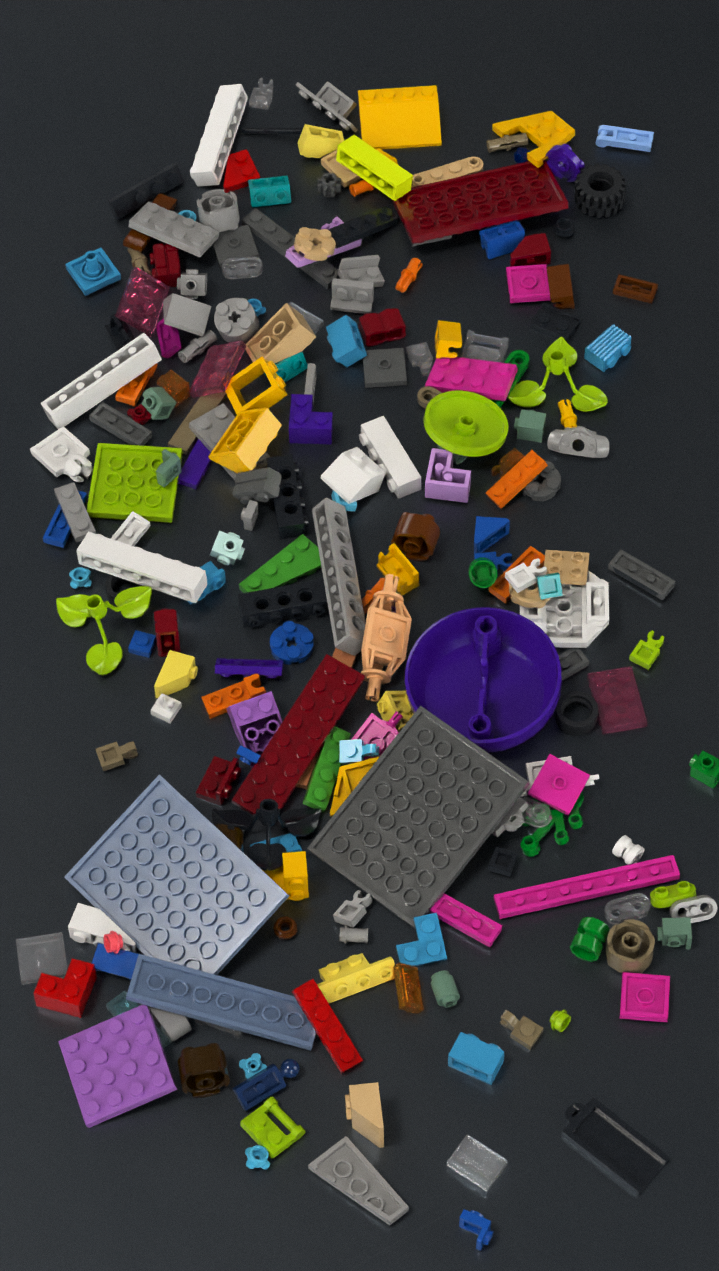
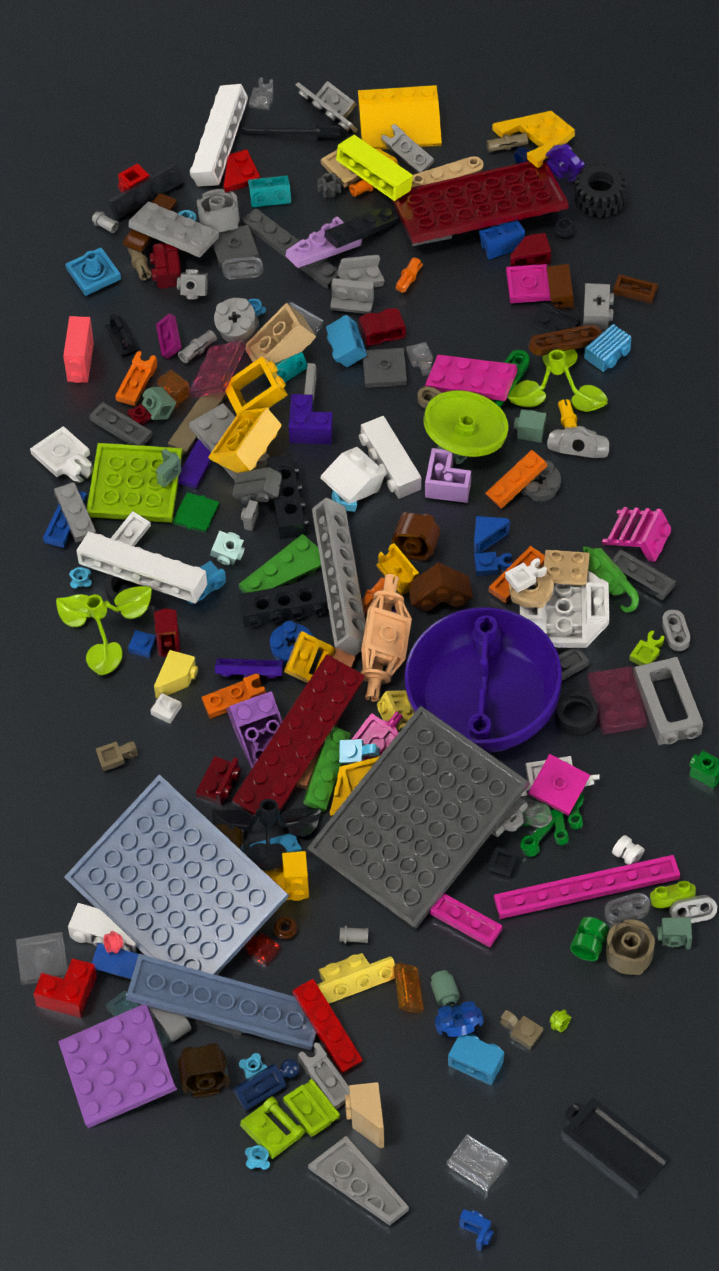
white brick [41,333,162,429] -> none
clear pink plate [115,267,170,337] -> none
light grey slope [163,293,211,337] -> none
blue plate [236,745,261,766] -> none
tan plate [294,227,336,261] -> none
light yellow slope [297,124,344,158] -> none
light grey plate [333,890,373,928] -> none
dark azure plate [395,913,447,969] -> none
yellow hinge [435,320,462,358] -> none
clear plate [461,330,509,363] -> none
green wheel [468,557,497,588] -> none
clear orange plate [491,448,524,480] -> none
plate [536,572,563,600] -> none
light blue plate [595,125,654,152] -> none
dark pink plate [620,972,670,1023] -> none
none -> coral brick [63,316,94,383]
none -> light grey pin [92,211,119,233]
none -> red brick [118,163,149,193]
none -> green piece [173,492,220,533]
none -> clear red plate [243,933,281,966]
none -> lime plate [283,1078,340,1138]
none -> yellow plate [284,631,335,683]
none -> light grey plate [298,1043,349,1109]
none -> light grey plate [381,124,435,173]
none -> reddish brown brick [408,563,473,612]
none -> blue plate [435,1001,483,1037]
none -> reddish brown plate [528,325,603,356]
none -> light grey brick [583,283,614,330]
none -> bright green plate [583,546,639,613]
none -> dark pink plate [602,507,672,562]
none -> light grey piece [633,657,703,745]
none -> light grey plate [662,610,691,651]

